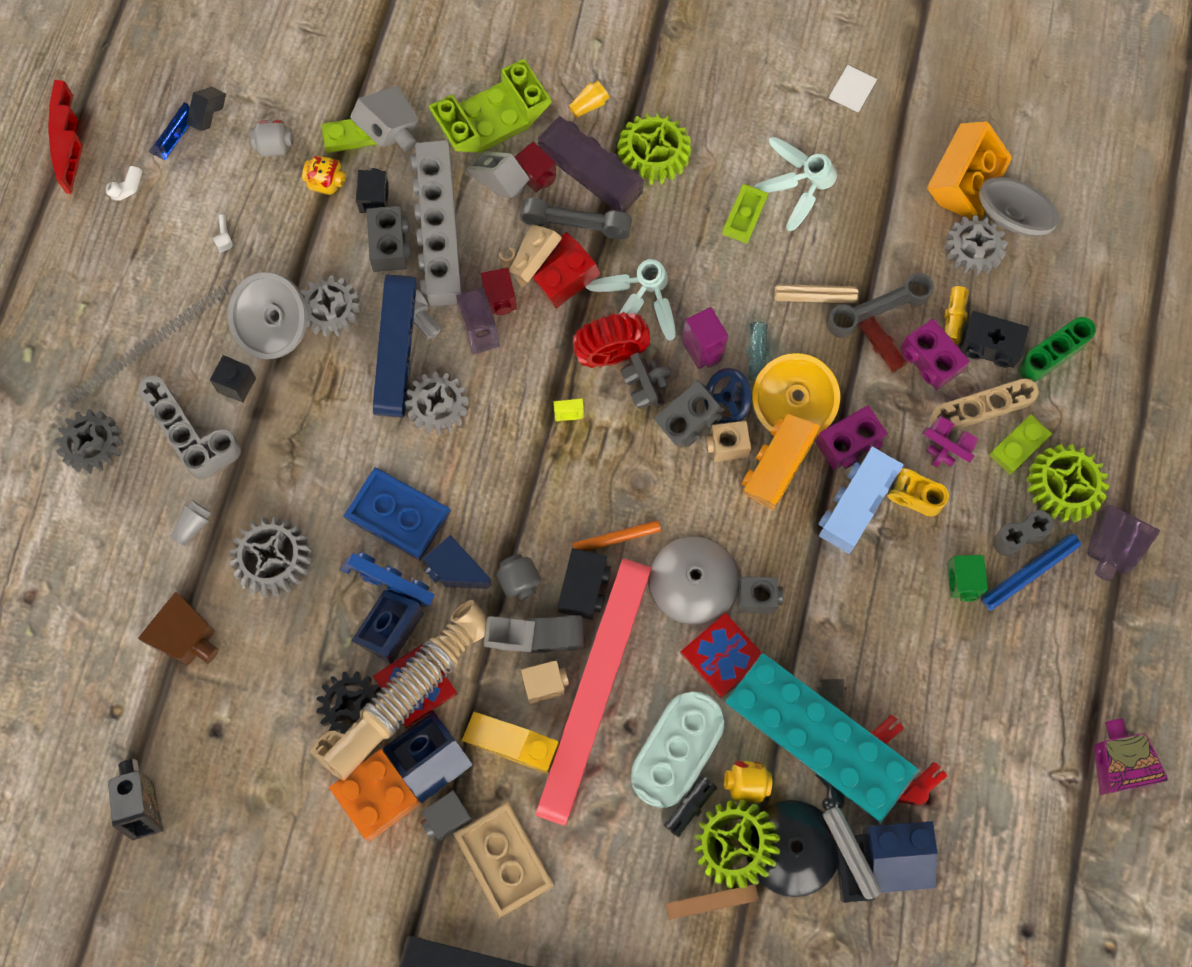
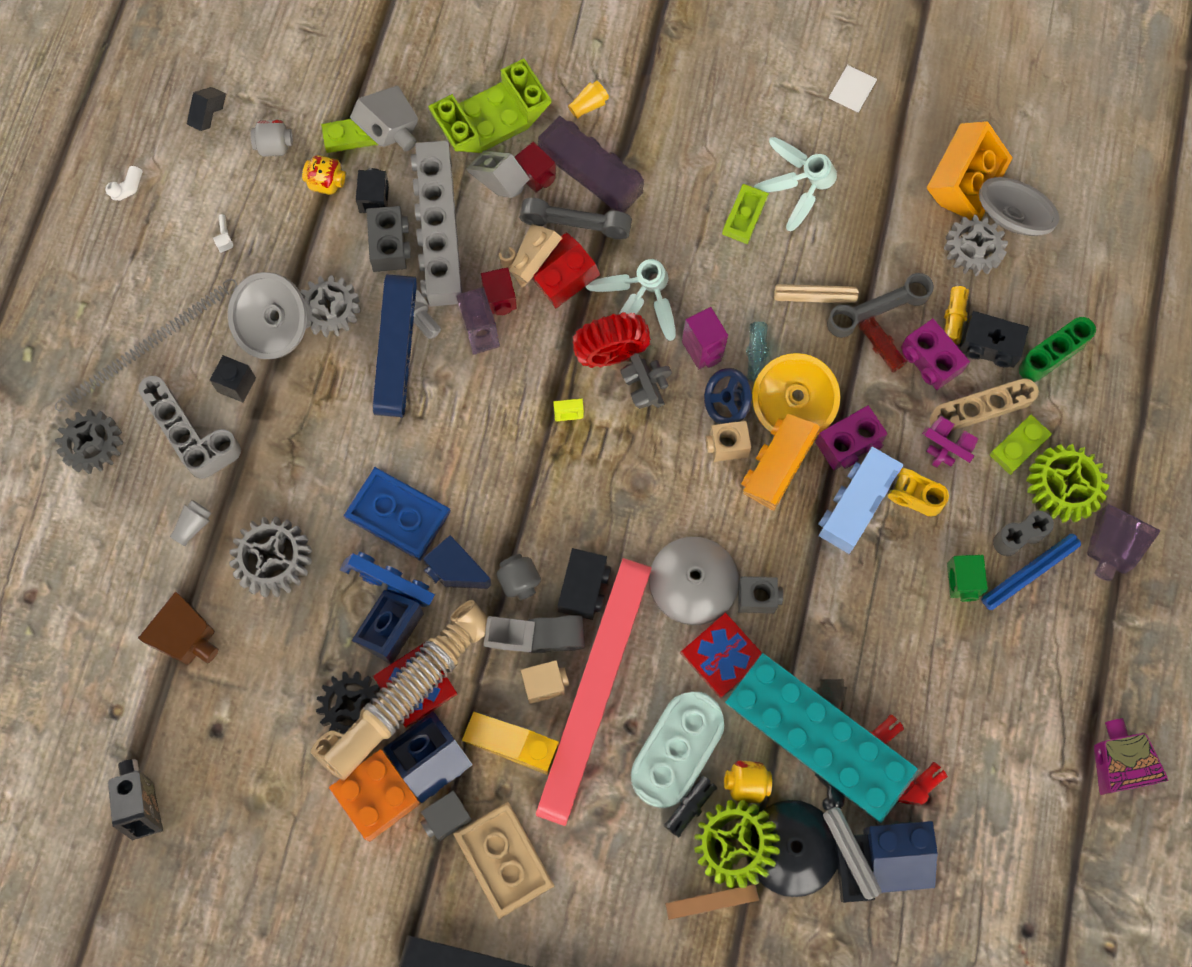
red slope [48,80,83,194] -> none
clear blue slope [149,102,190,160] -> none
light grey gear [405,371,469,435] -> none
orange bar [572,520,661,551] -> none
lime gear [617,112,692,185] -> none
dark grey brick [653,380,725,448] -> none

